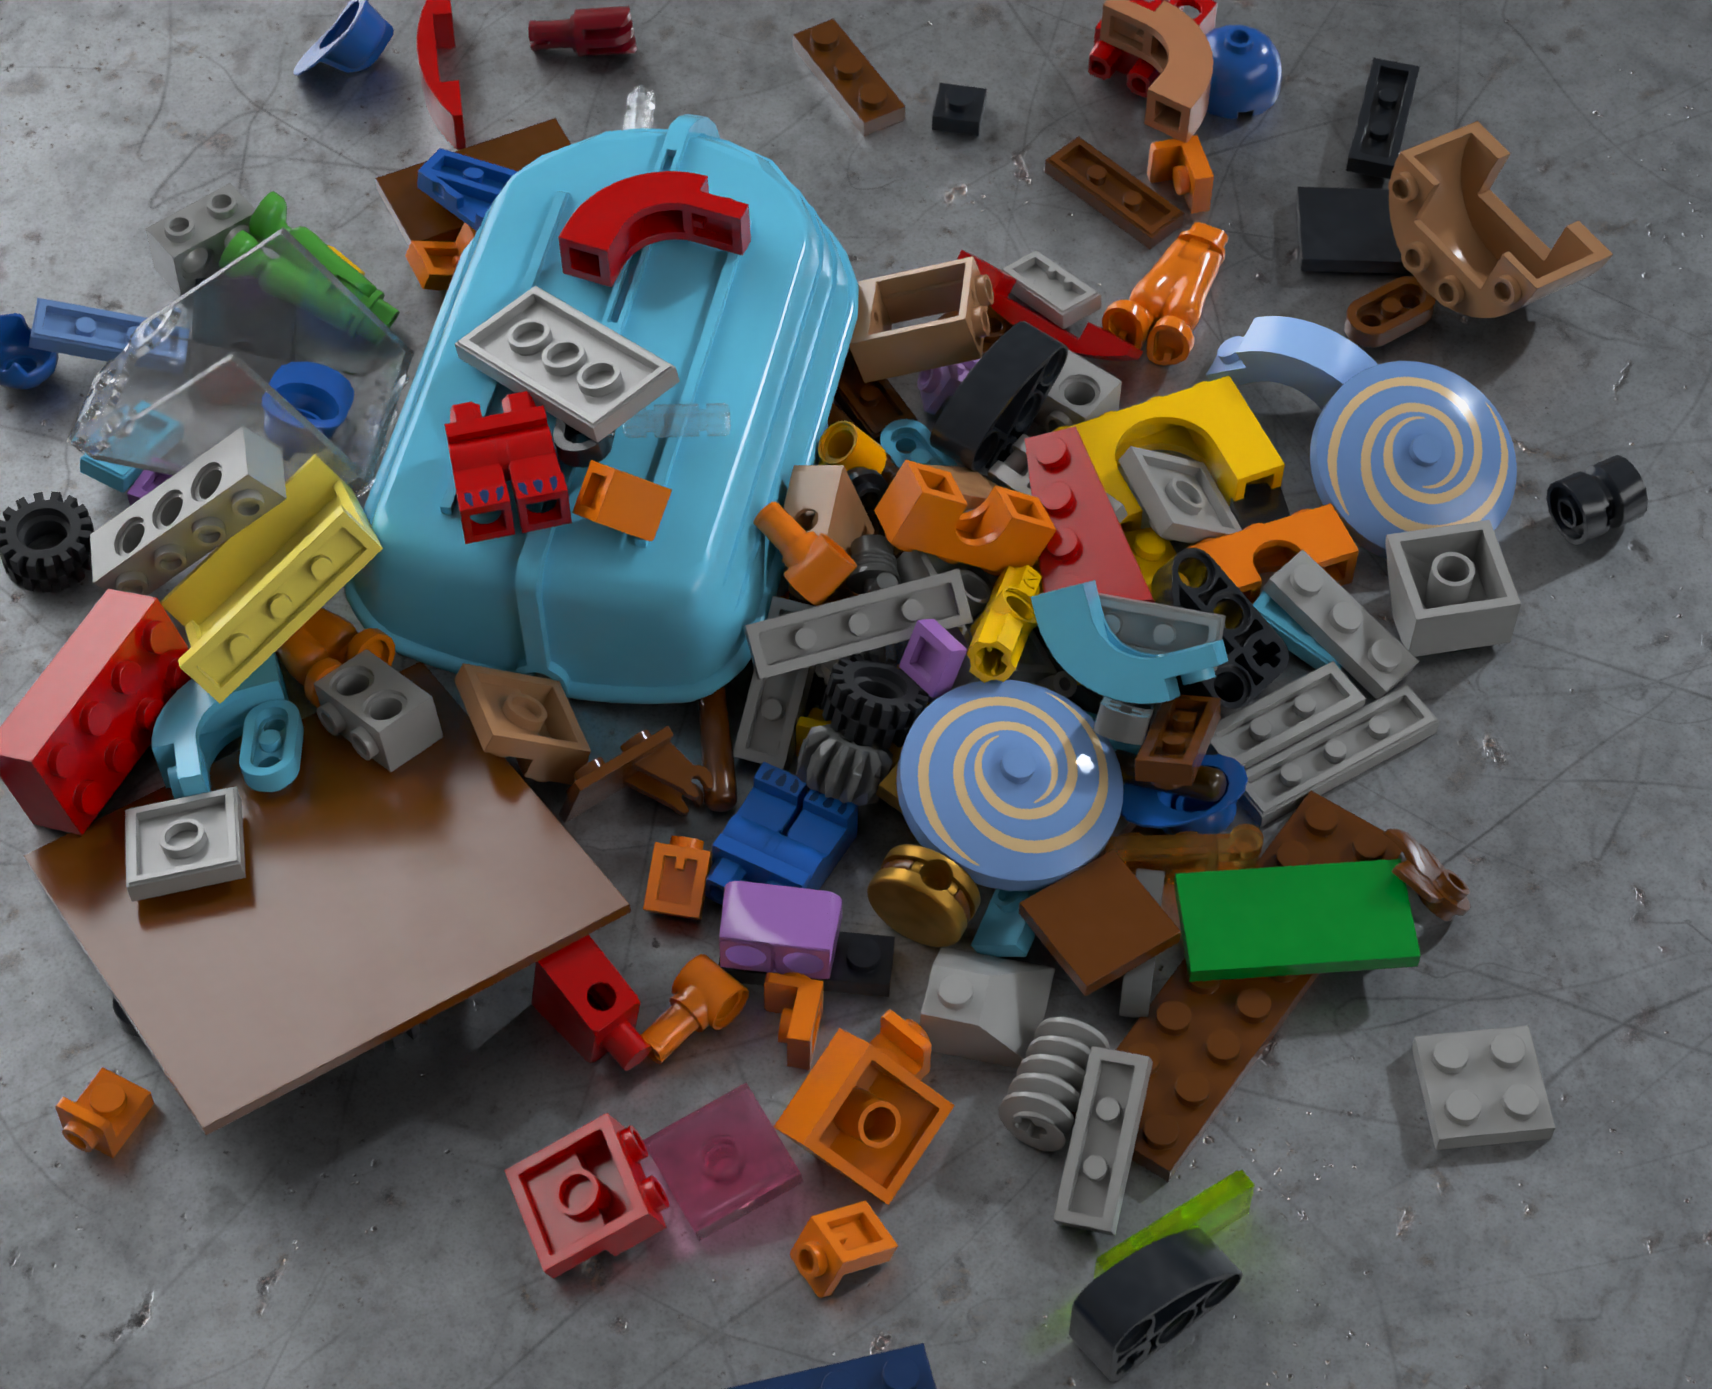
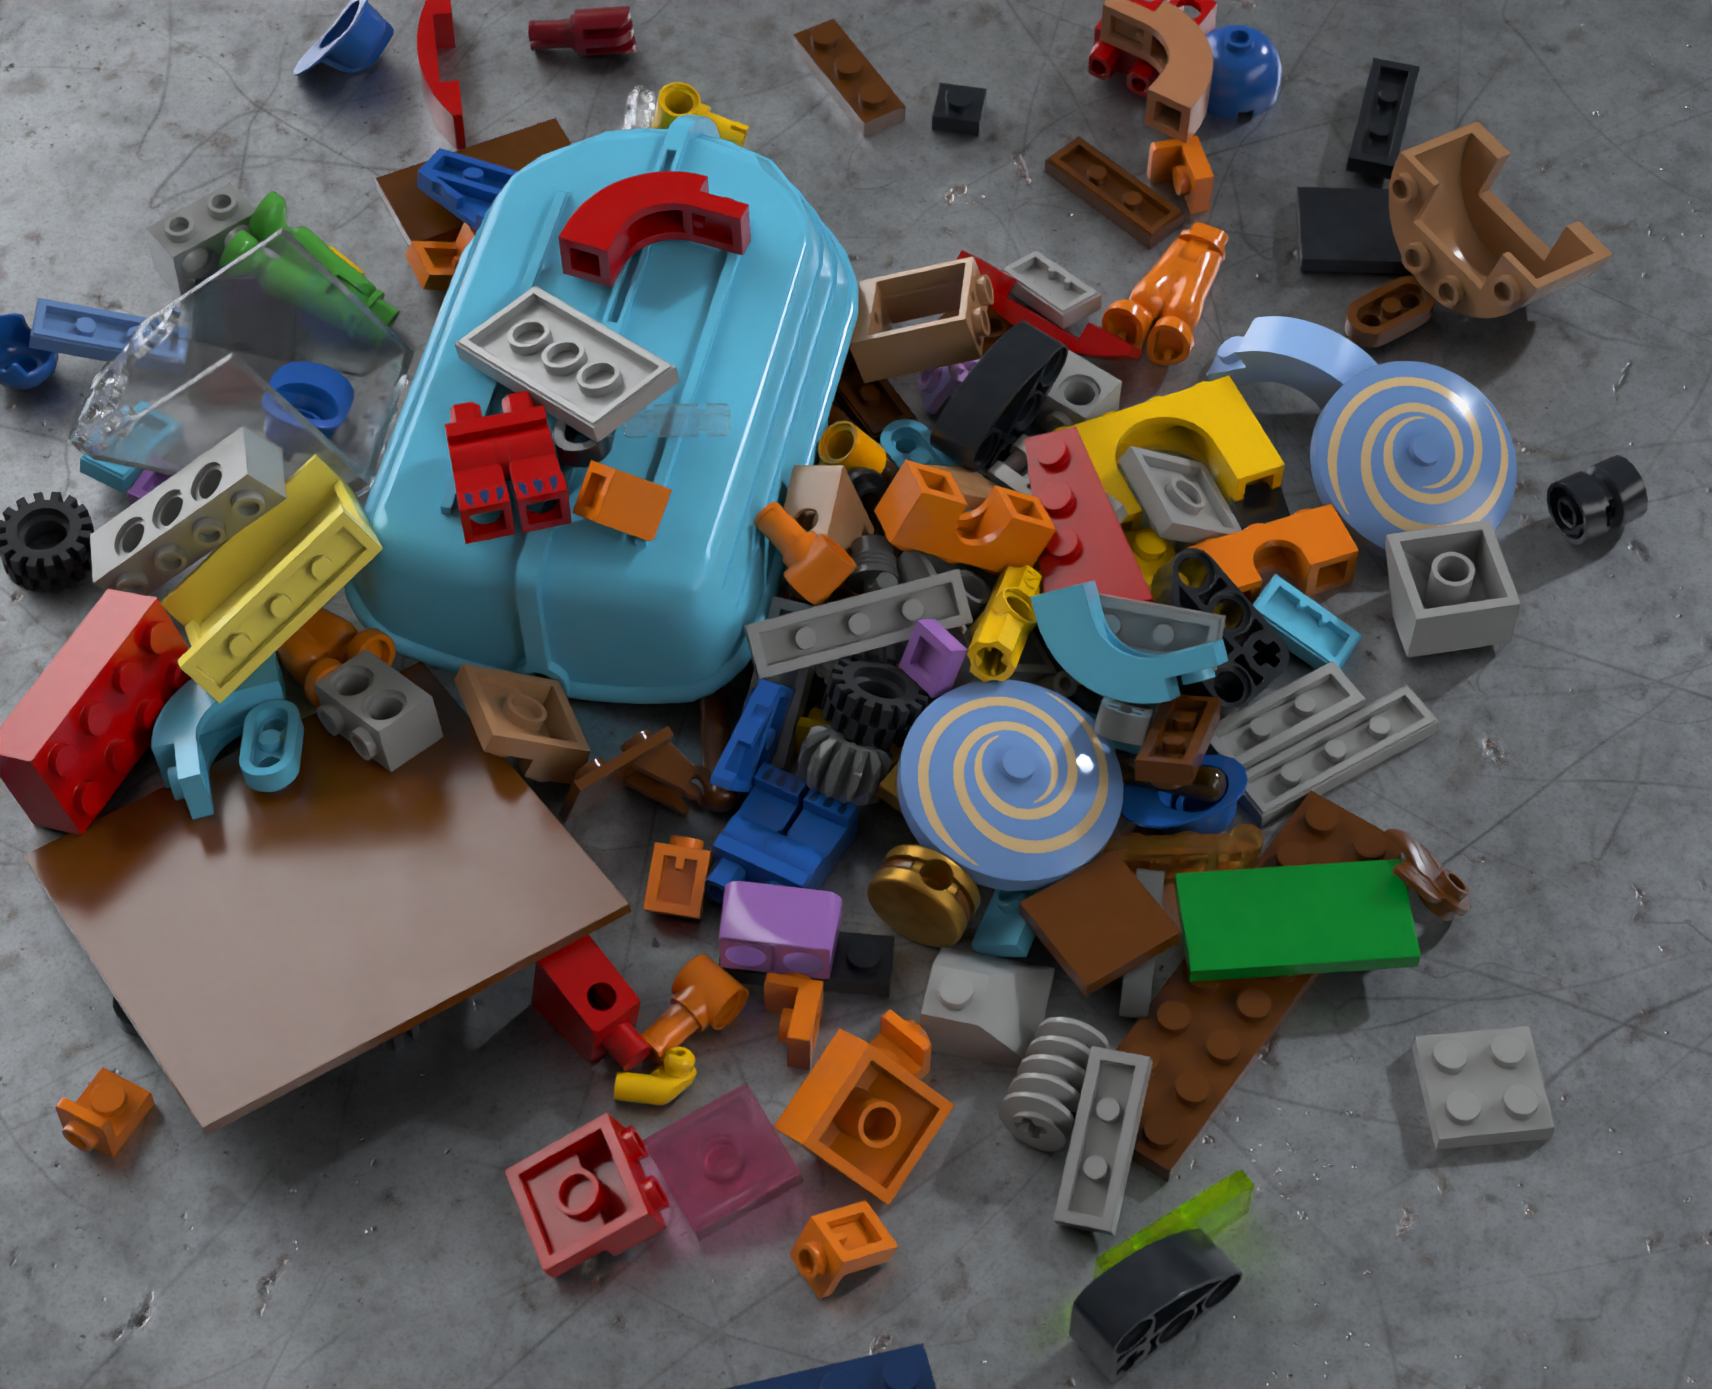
light grey plate [125,786,246,902] -> none
light grey plate [1262,549,1419,699] -> none
none -> yellow arm [614,1047,697,1105]
none -> yellow pin [652,82,750,147]
none -> blue wing [709,679,796,792]

